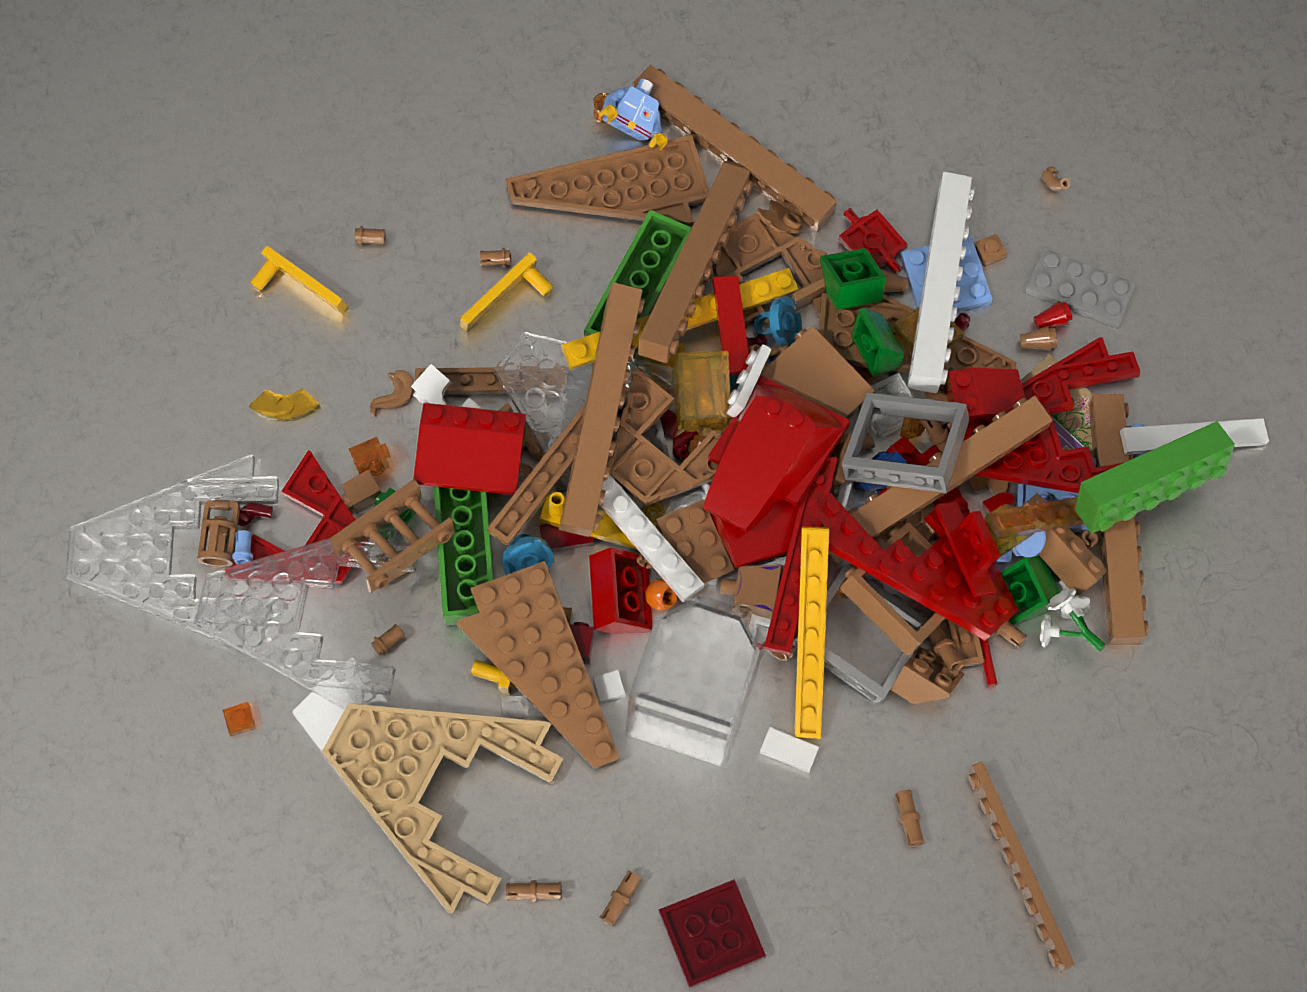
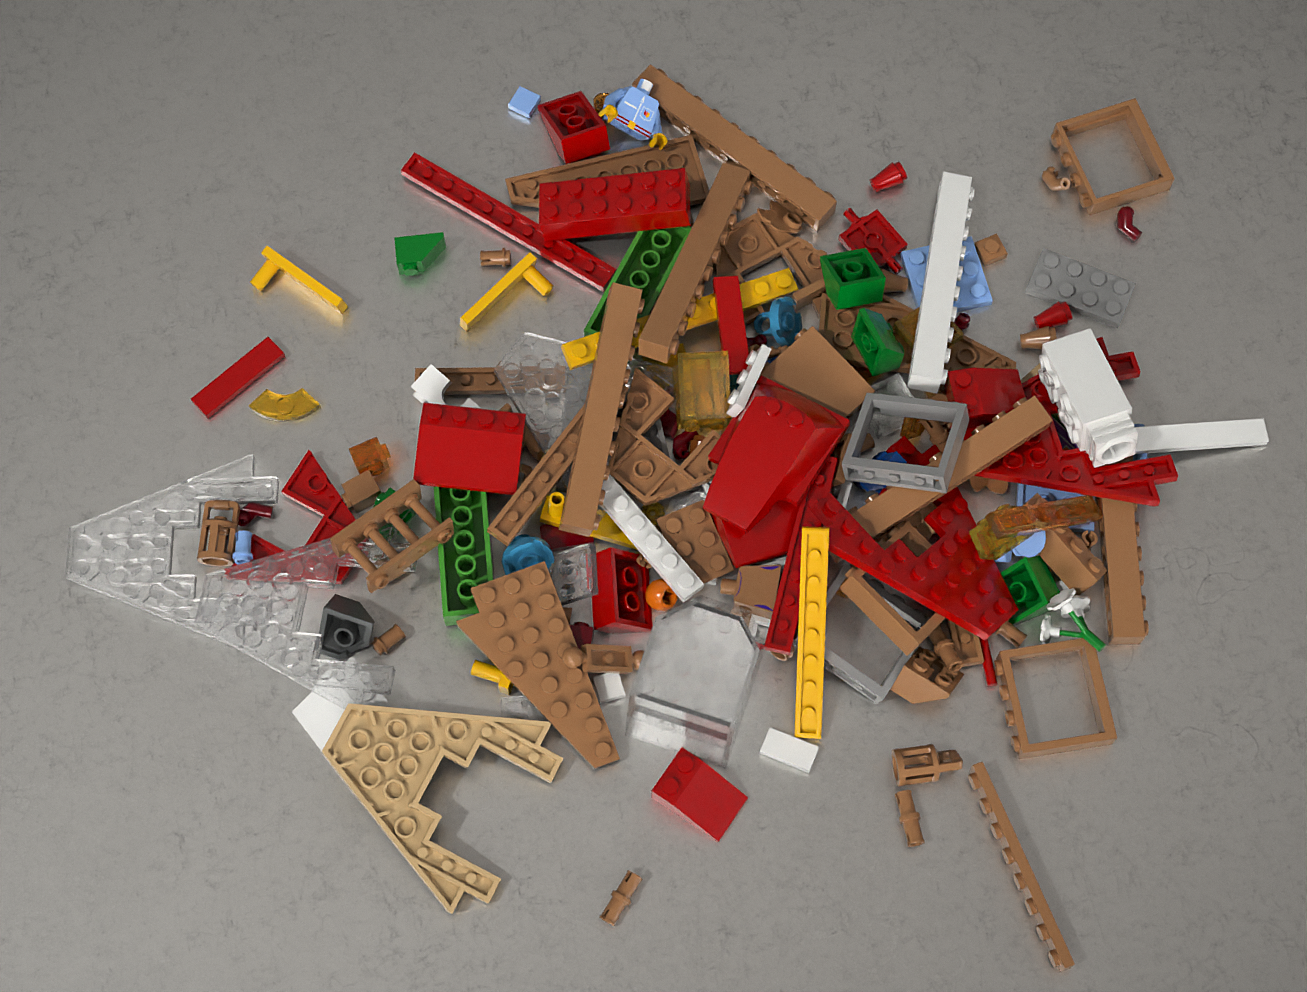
clear orange plate [223,702,256,737] -> none
medium nougat pin [354,226,385,246] -> none
medium nougat piece [370,370,414,416] -> none
medium nougat pin [506,880,562,902] -> none
dark red plate [658,879,766,989] -> none
red bracket [935,502,1000,597] -> none
red tile [982,492,1015,522] -> none
bright green brick [1075,421,1235,534] -> none
none -> red tile [191,337,285,419]
none -> dark grey slope [315,594,375,660]
none -> green slope [394,232,446,276]
none -> red plate [401,152,617,292]
none -> light blue tile [508,86,541,118]
none -> red slope [537,91,610,164]
none -> red brick [539,168,691,241]
none -> clear plate [550,543,598,606]
none -> medium nougat plate [562,644,651,674]
none -> red slope [651,747,748,842]
none -> red cone [869,162,907,192]
none -> medium nougat piece [892,744,963,787]
none -> medium nougat window [994,638,1117,759]
none -> white piece [1038,328,1138,468]
none -> medium nougat window [1051,98,1175,216]
none -> dark red arm [1117,206,1142,242]

